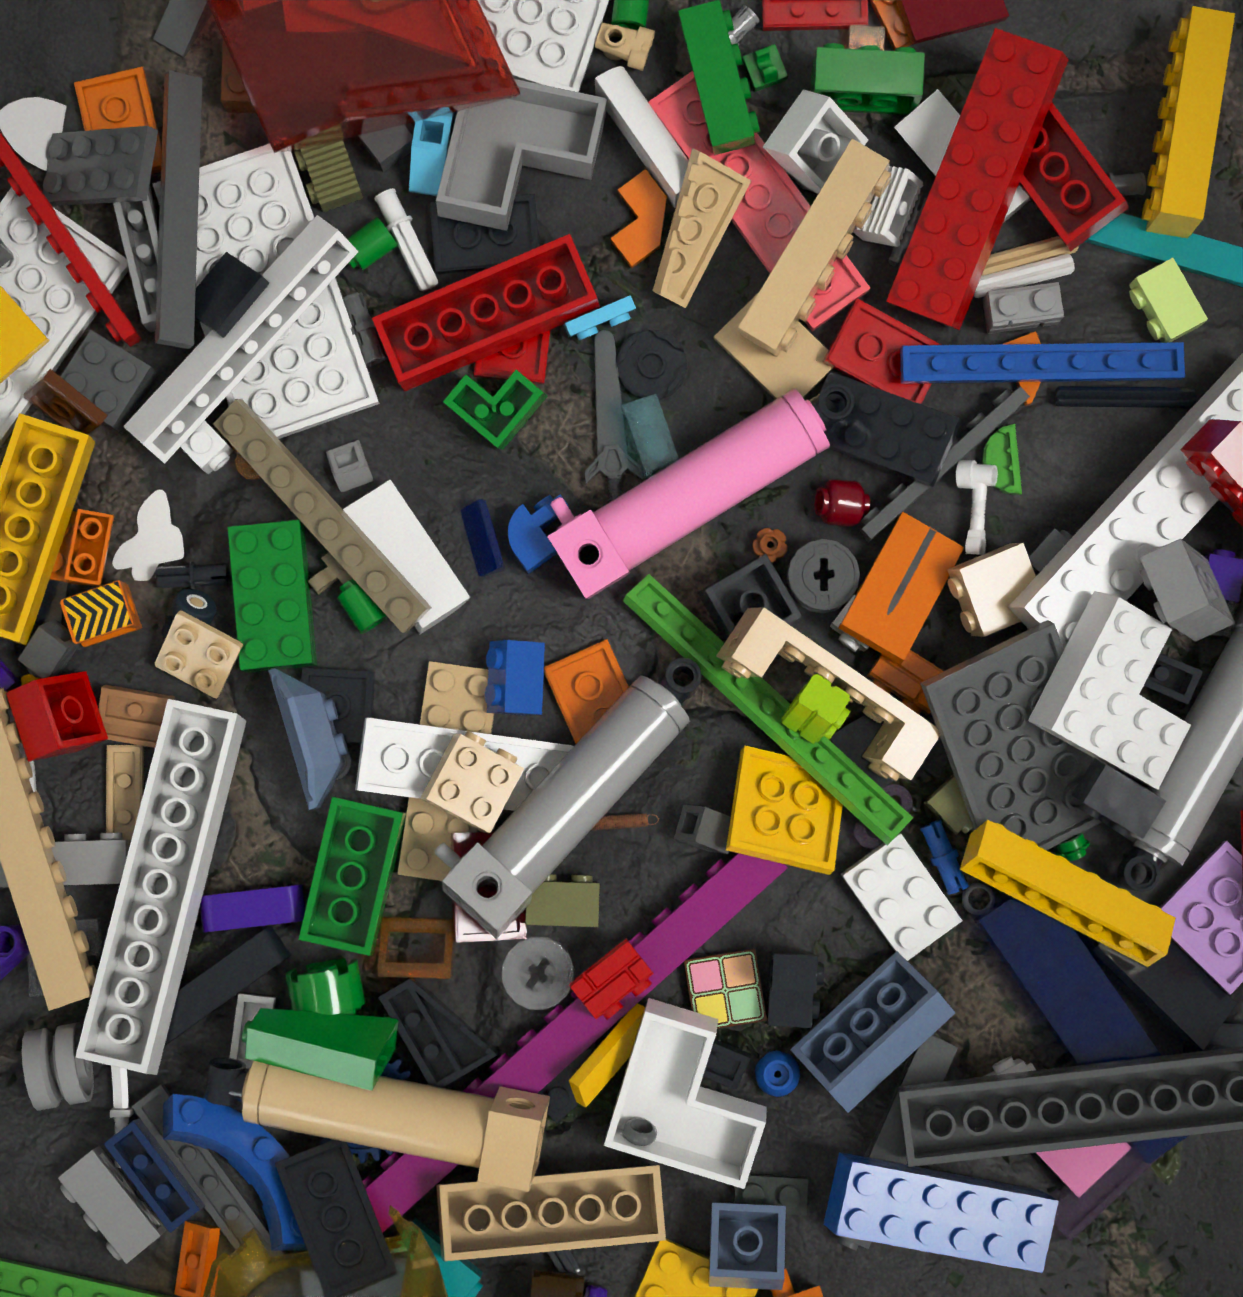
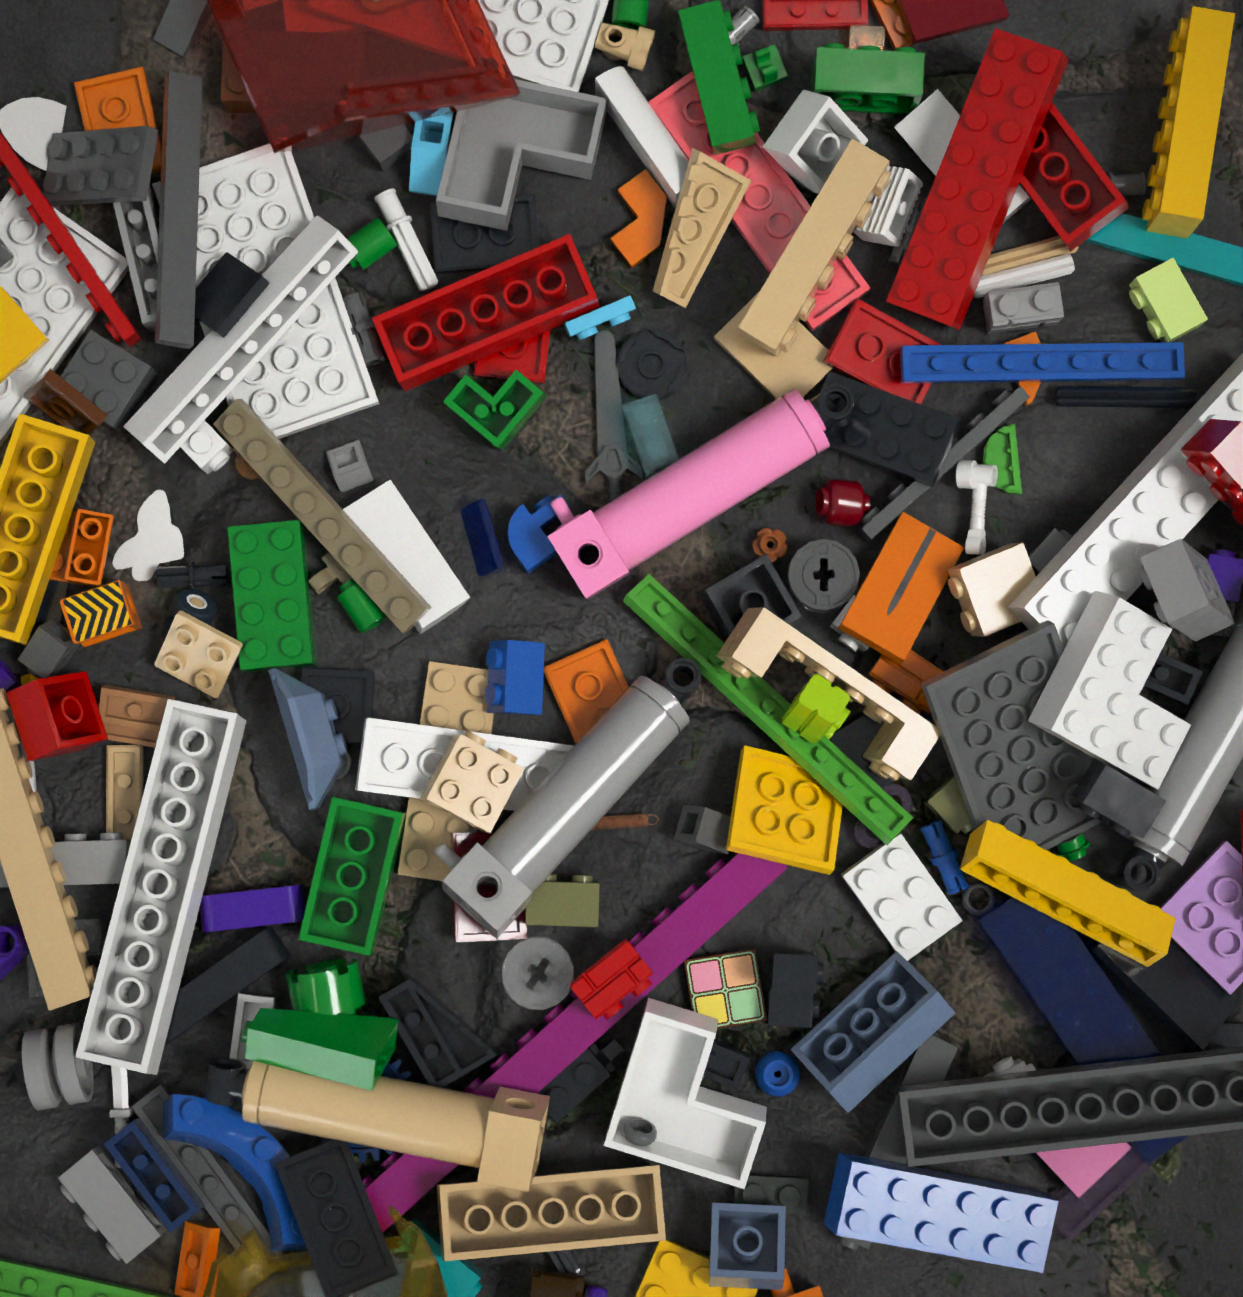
olive brick [294,125,363,212] -> none
clear orange tile [378,917,454,979] -> none
yellow tile [569,1003,645,1107] -> none

